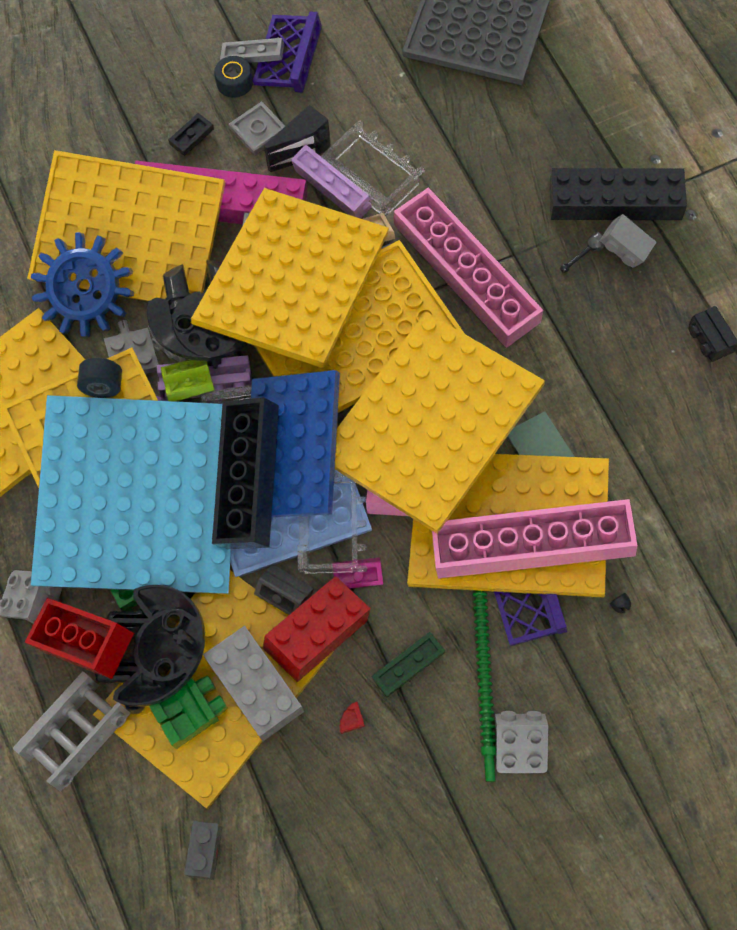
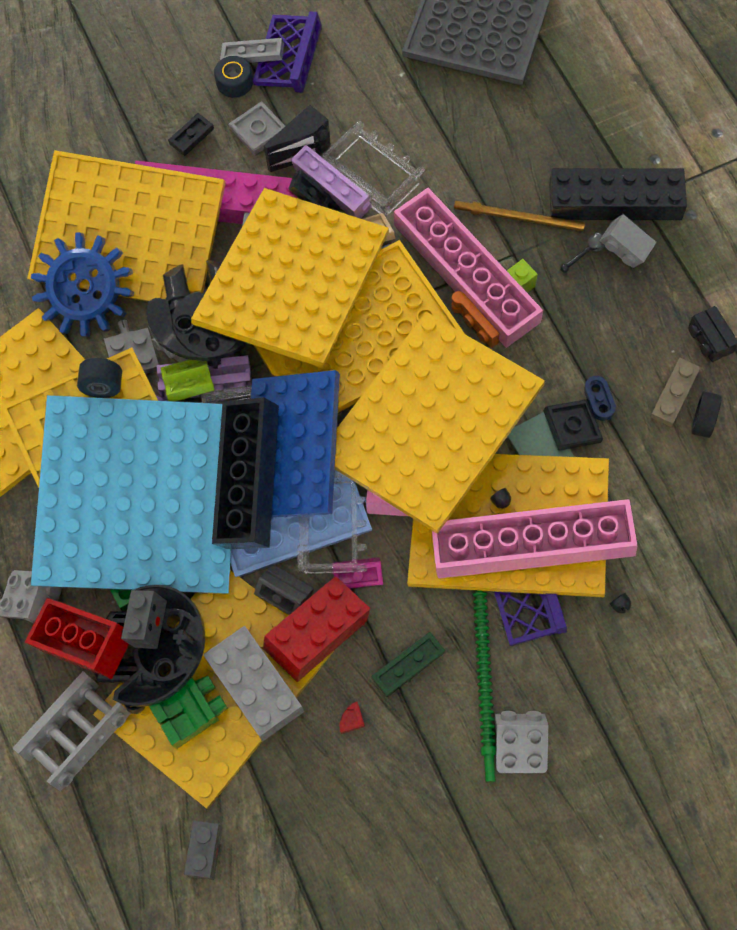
none -> dark grey brick [121,590,167,649]
none -> black hinge [288,170,340,212]
none -> orange plate [451,291,500,348]
none -> pearl gold bar [454,200,585,231]
none -> black hinge [490,488,511,509]
none -> lime brick [507,259,538,293]
none -> black tile [543,399,603,451]
none -> dark blue plate [584,376,616,421]
none -> dark tan plate [650,358,701,427]
none -> black tyre [691,391,722,438]

